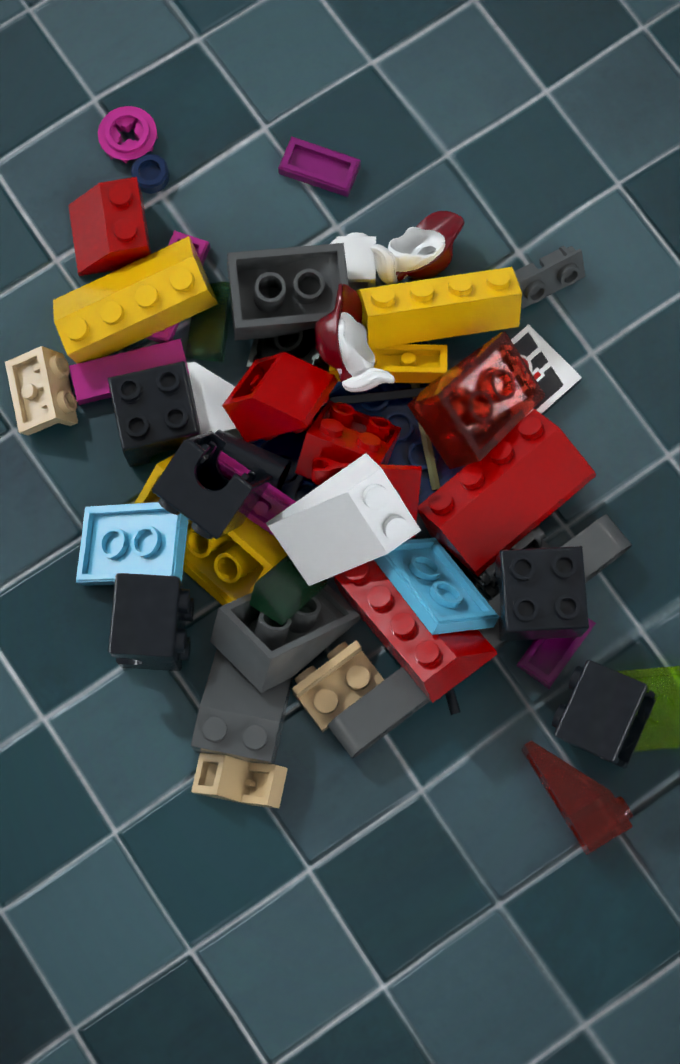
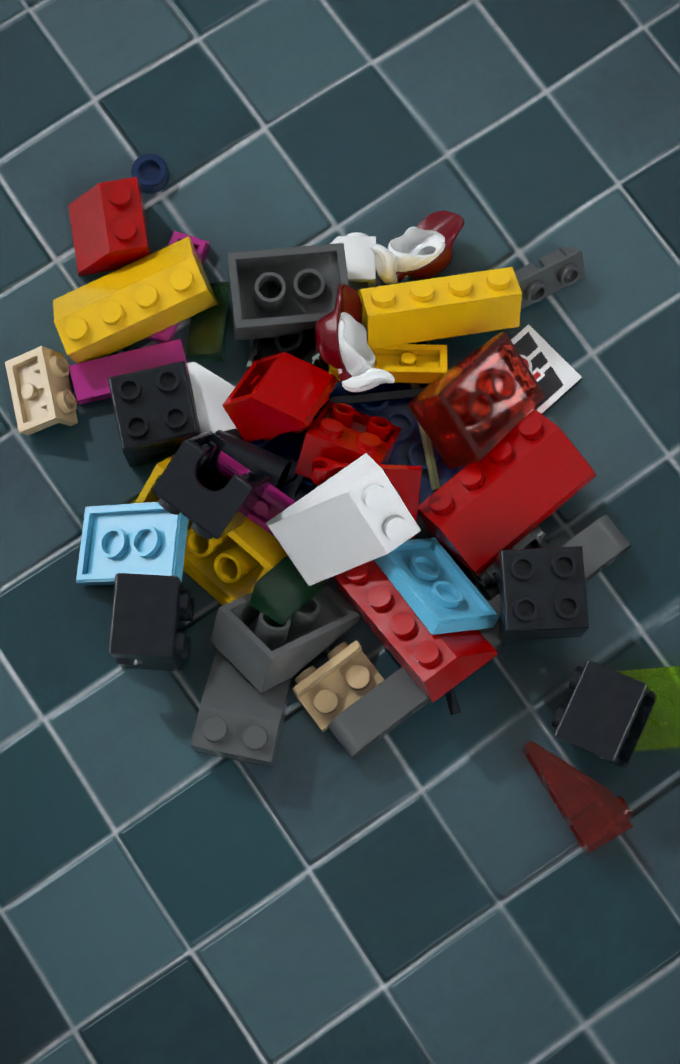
dark pink gear [98,106,158,164] -> none
tan slope [191,753,288,809] -> none
magenta tile [278,136,361,197] -> none
magenta tile [517,618,596,689] -> none

